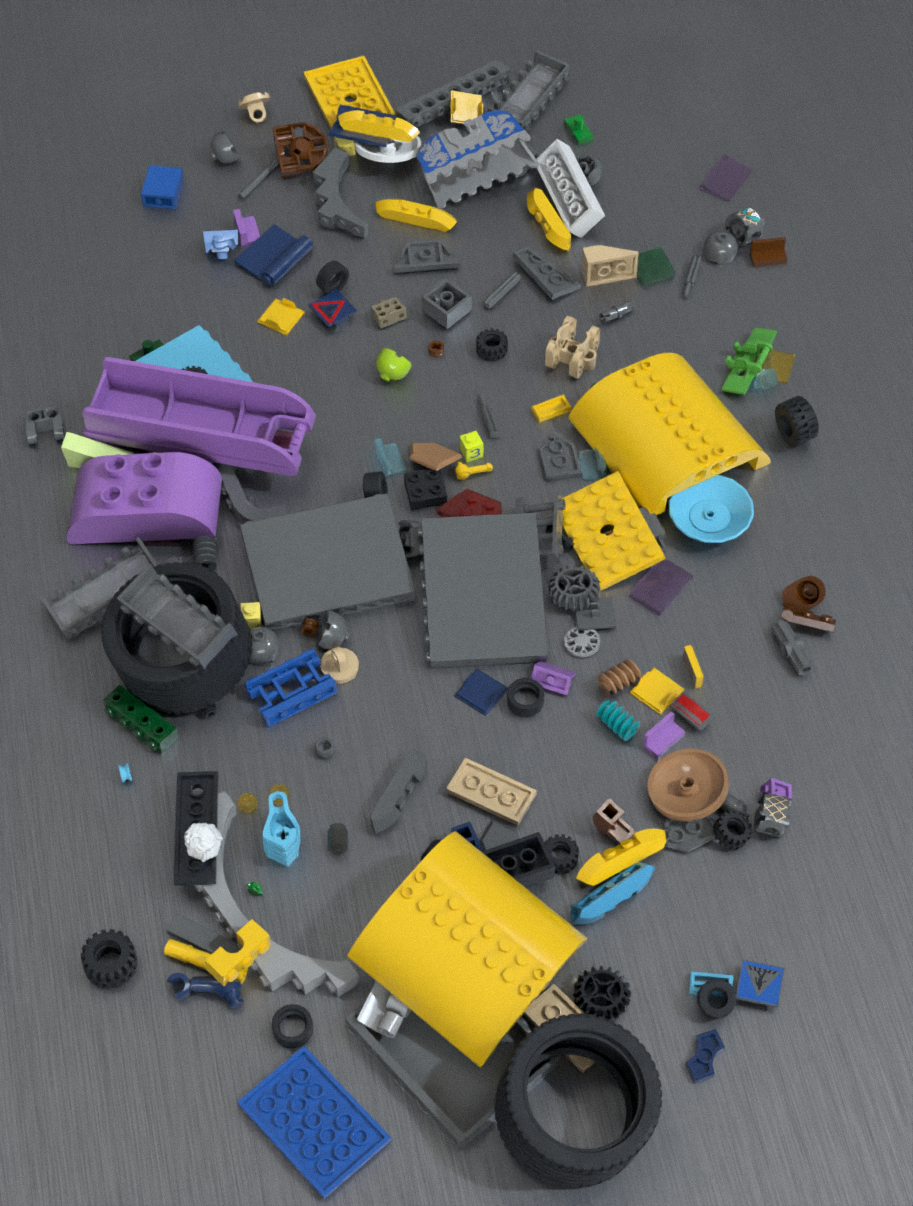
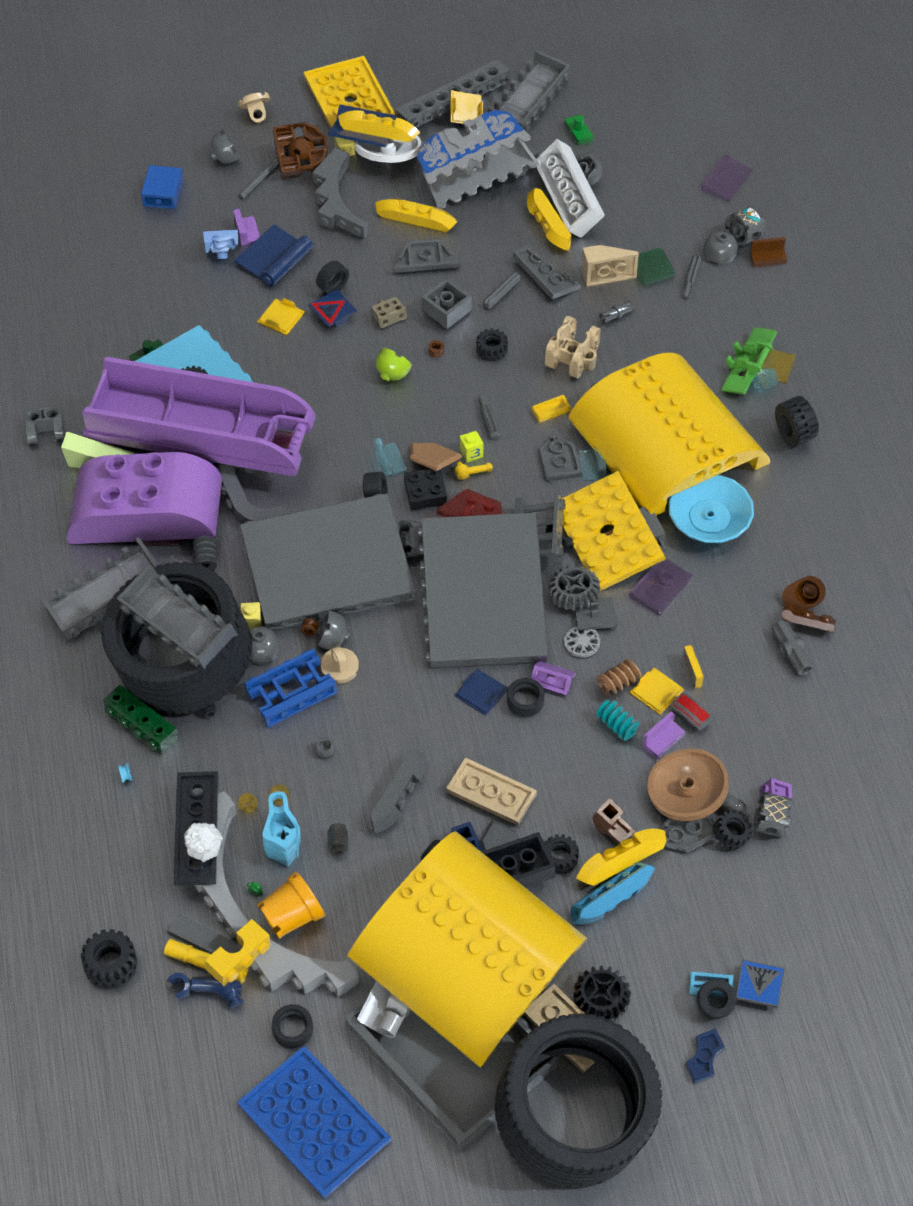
none -> light orange piece [257,871,325,939]

